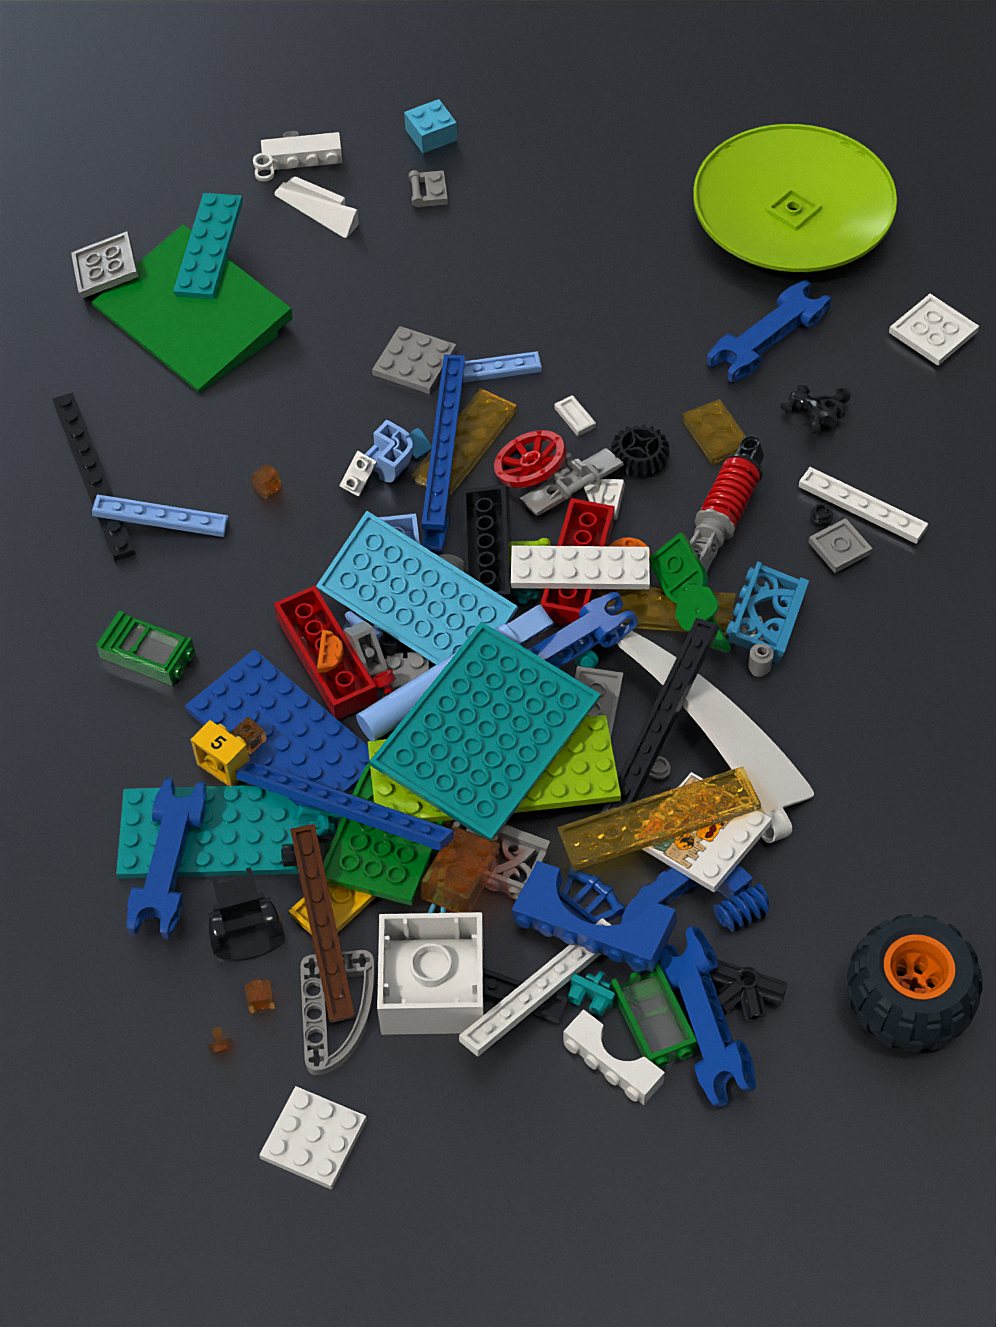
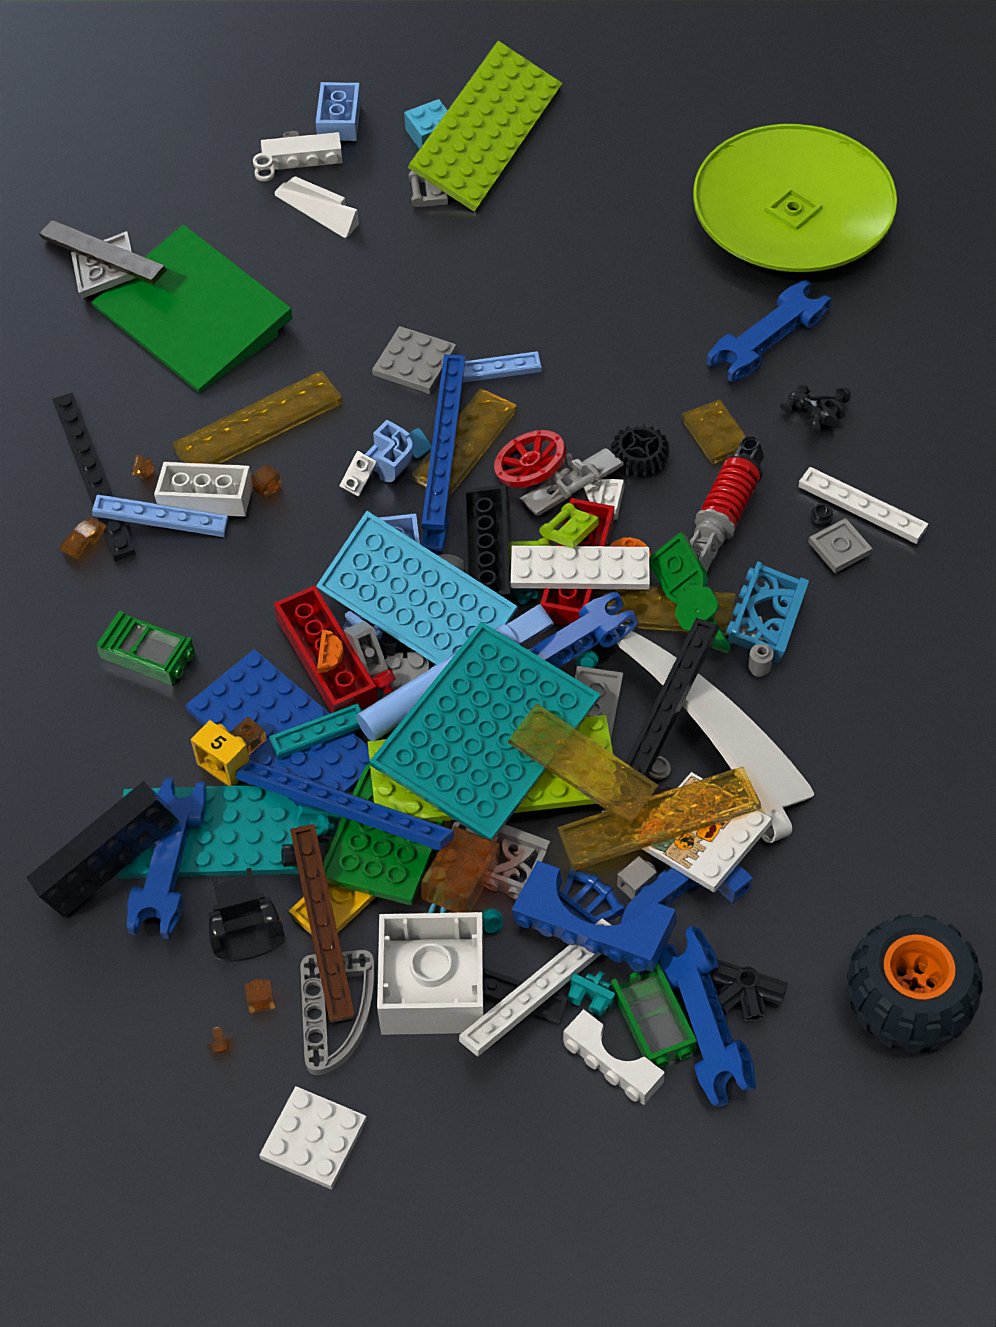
teal plate [173,193,244,299] -> none
white tile [555,395,596,436] -> none
blue piece [713,883,769,932] -> none
white plate [889,294,979,365] -> none
none -> black brick [26,781,180,917]
none -> tile [39,220,167,285]
none -> clear orange slope [59,517,106,560]
none -> clear orange plate [132,455,155,479]
none -> white brick [154,462,253,516]
none -> clear yellow plate [172,370,343,464]
none -> teal tile [269,703,361,759]
none -> light blue brick [316,82,361,141]
none -> lime plate [408,41,562,212]
none -> teal plate [482,908,503,933]
none -> clear yellow plate [508,703,658,825]
none -> lime plate [539,503,599,549]
none -> light grey brick [617,856,657,899]

